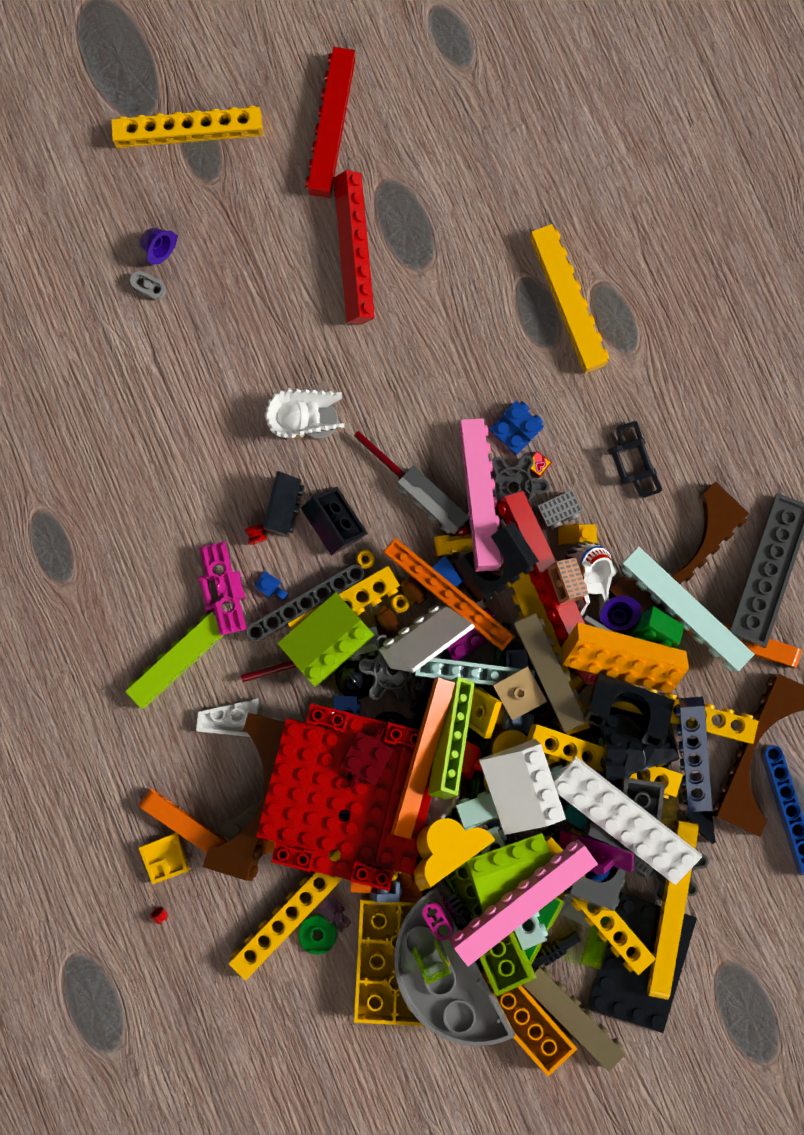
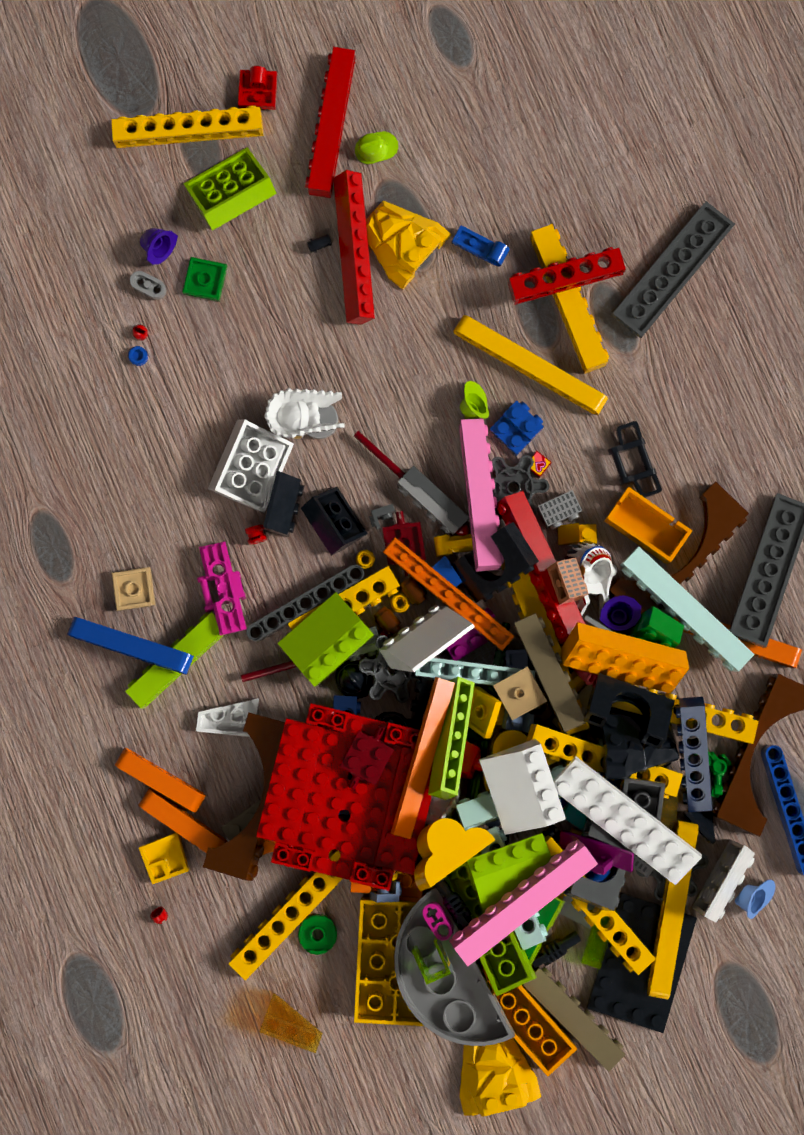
blue plate [254,571,289,601] -> none
plate [317,895,352,932] -> none
none -> blue beam [67,617,194,675]
none -> tan plate [112,567,156,611]
none -> orange beam [115,748,206,813]
none -> blue tile [128,346,148,366]
none -> red hinge [132,324,148,341]
none -> green tile [182,257,228,302]
none -> lime slope [184,147,277,231]
none -> white slope [208,419,294,513]
none -> red plate [238,66,278,110]
none -> clear yellow wedge [259,992,323,1053]
none -> black pin [307,234,332,253]
none -> lime piece [355,131,398,164]
none -> yellow wedge [366,200,451,290]
none -> dark grey bracket [369,504,395,531]
none -> dark red plate [382,511,426,576]
none -> blue plate [452,225,510,267]
none -> yellow beam [453,315,608,415]
none -> yellow wedge [459,1038,541,1116]
none -> lime piece [460,381,489,419]
none -> red brick [508,247,626,305]
none -> light orange piece [604,487,692,565]
none -> dark grey plate [612,201,735,339]
none -> white slope [691,840,755,922]
none -> green piece [693,750,731,798]
none -> medium blue piece [735,879,775,919]

